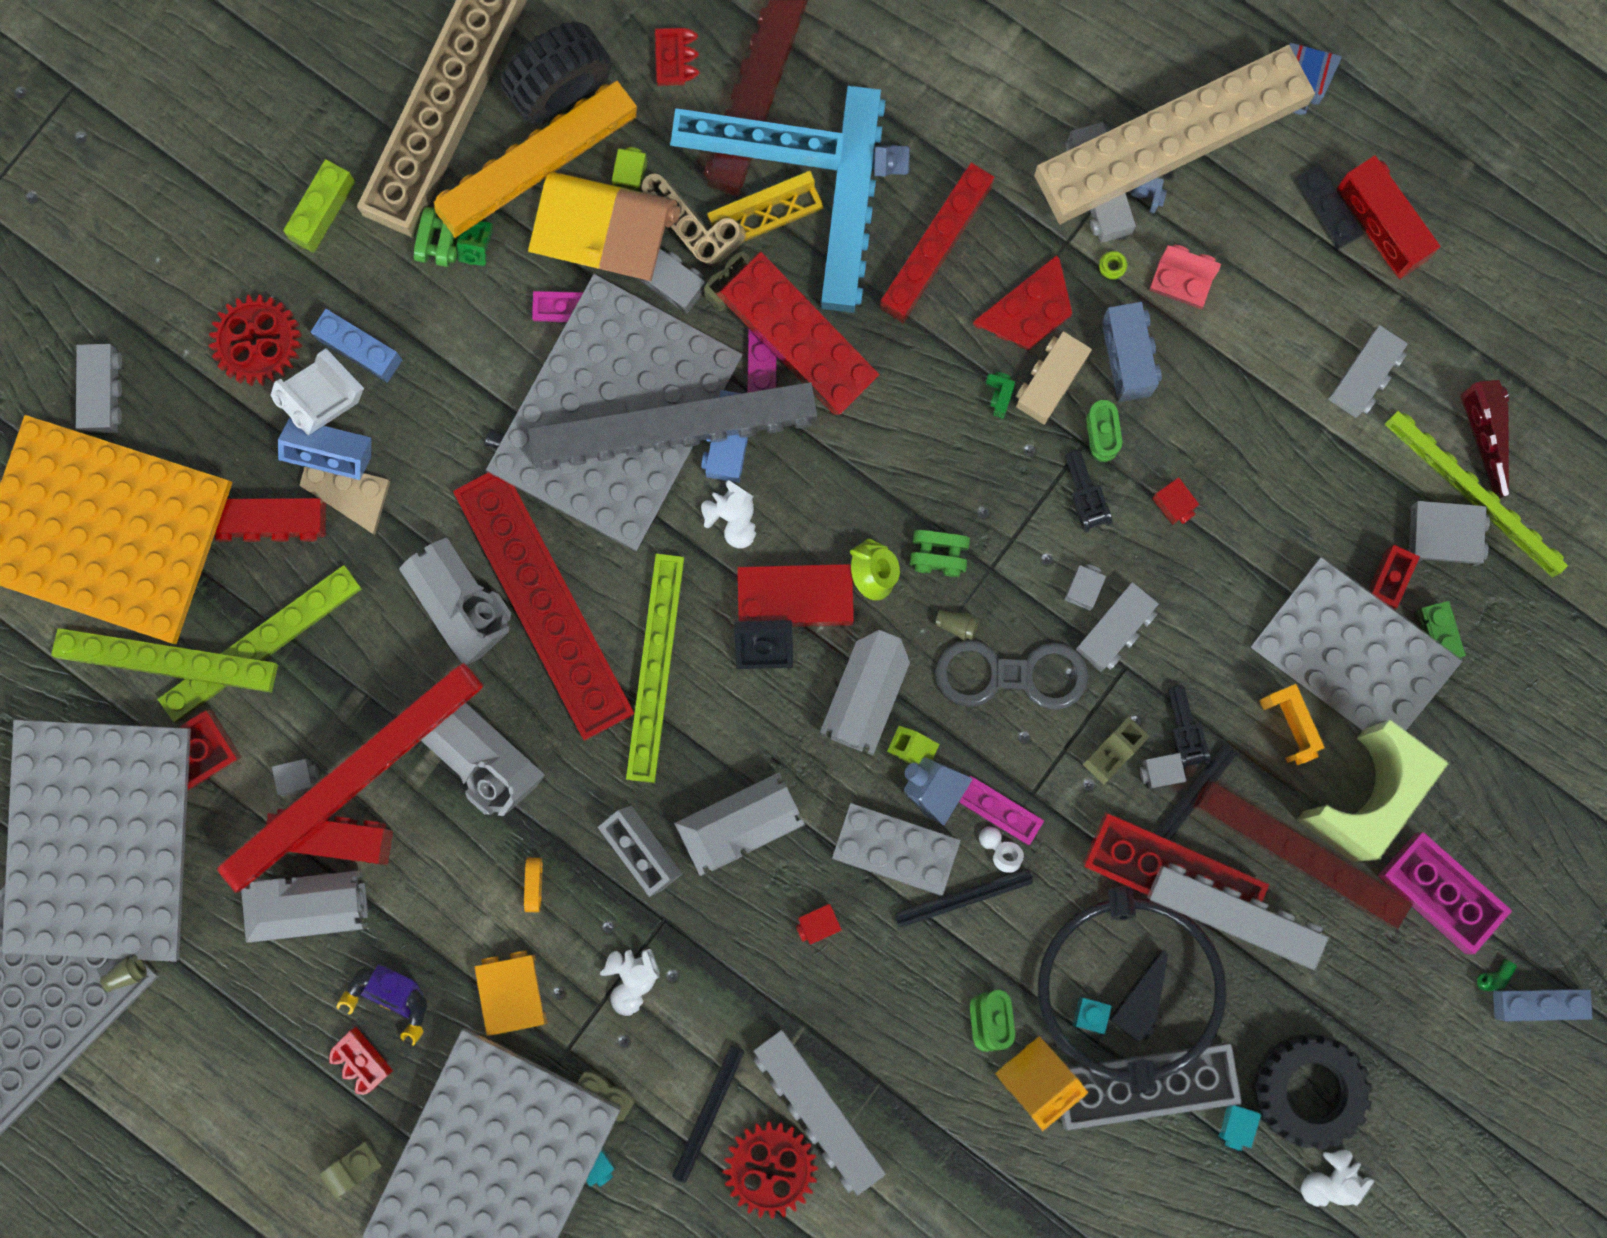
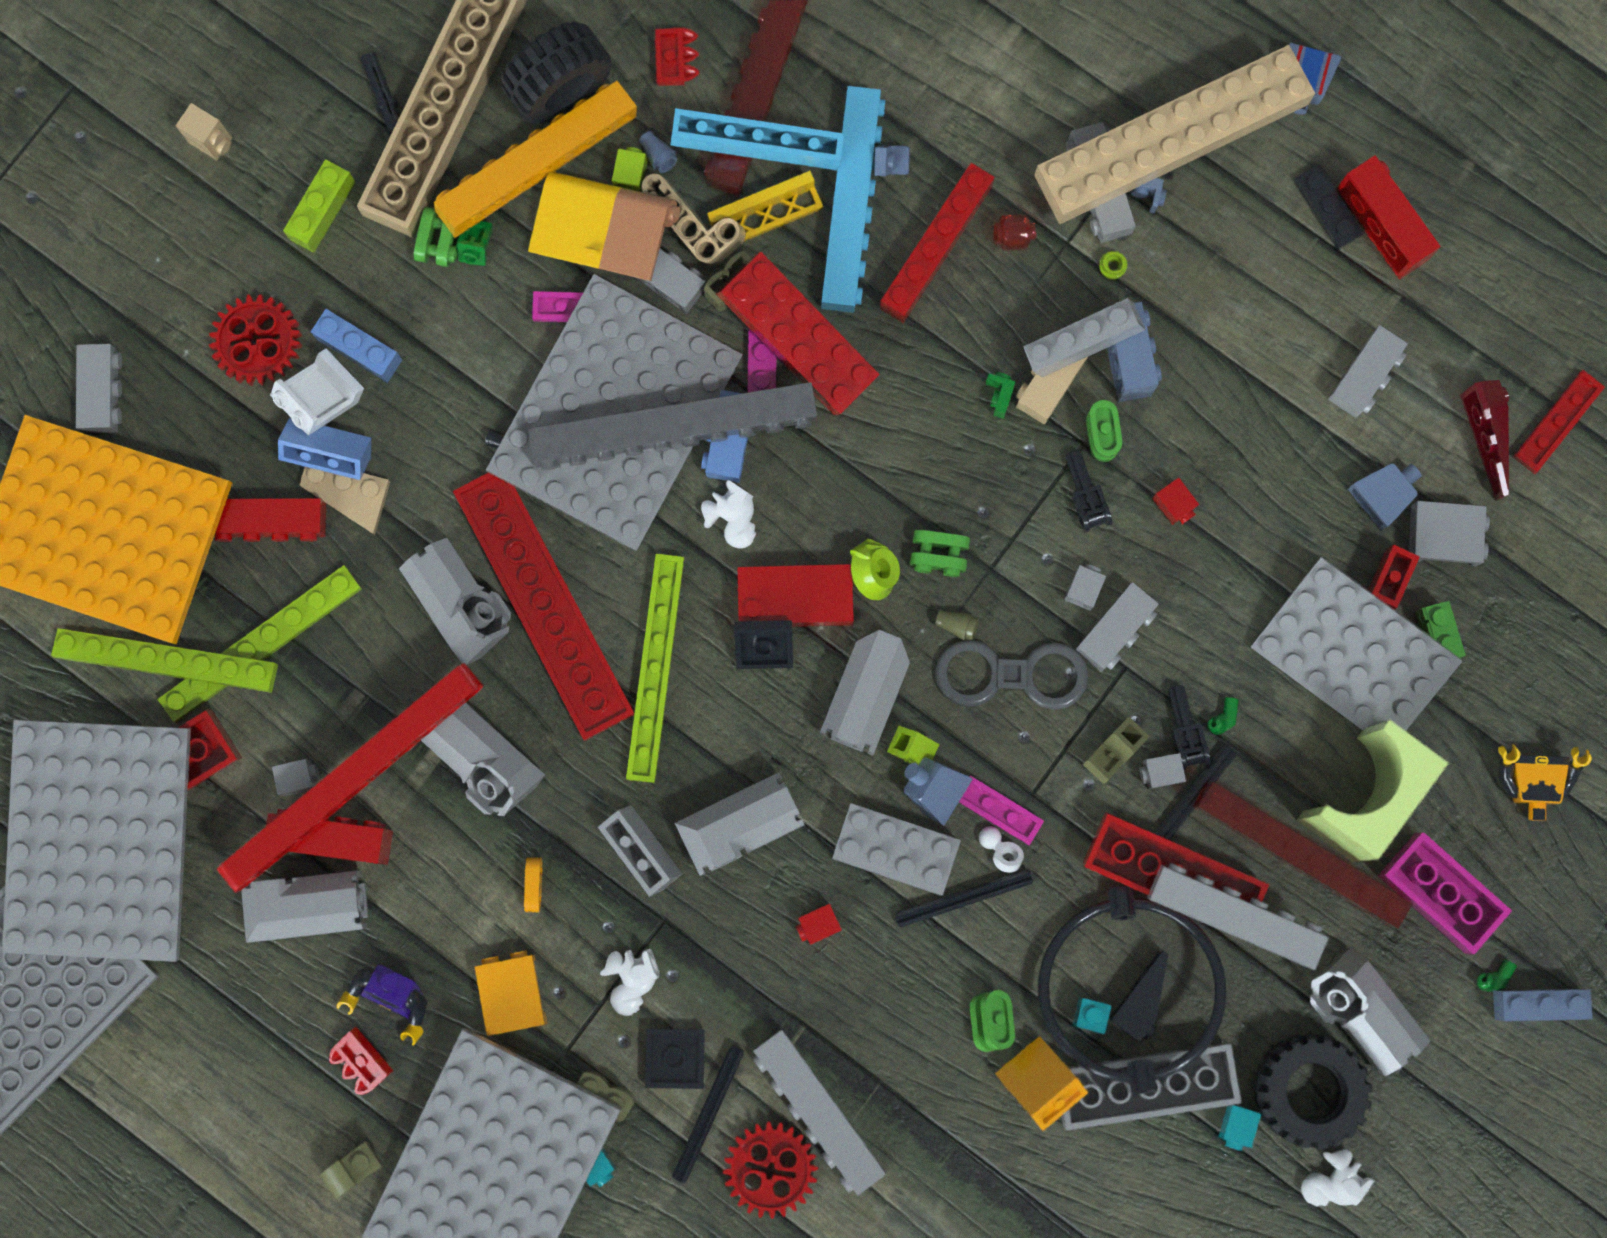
olive cone [100,955,147,992] -> none
red wing [973,256,1073,351] -> none
coral bracket [1149,245,1221,309] -> none
light orange panel [1259,684,1324,765] -> none
lime plate [1384,411,1568,578] -> none
none -> tan brick [176,103,232,160]
none -> black pin [360,52,400,135]
none -> sand blue cone [639,131,677,173]
none -> black plate [645,1028,705,1089]
none -> clear red head [993,214,1036,251]
none -> light grey brick [1024,298,1146,378]
none -> green arm [1207,698,1239,735]
none -> light grey brick [1310,946,1430,1076]
none -> sand blue torso [1348,463,1421,531]
none -> torso [1498,744,1591,821]
none -> red tile [1512,370,1605,474]

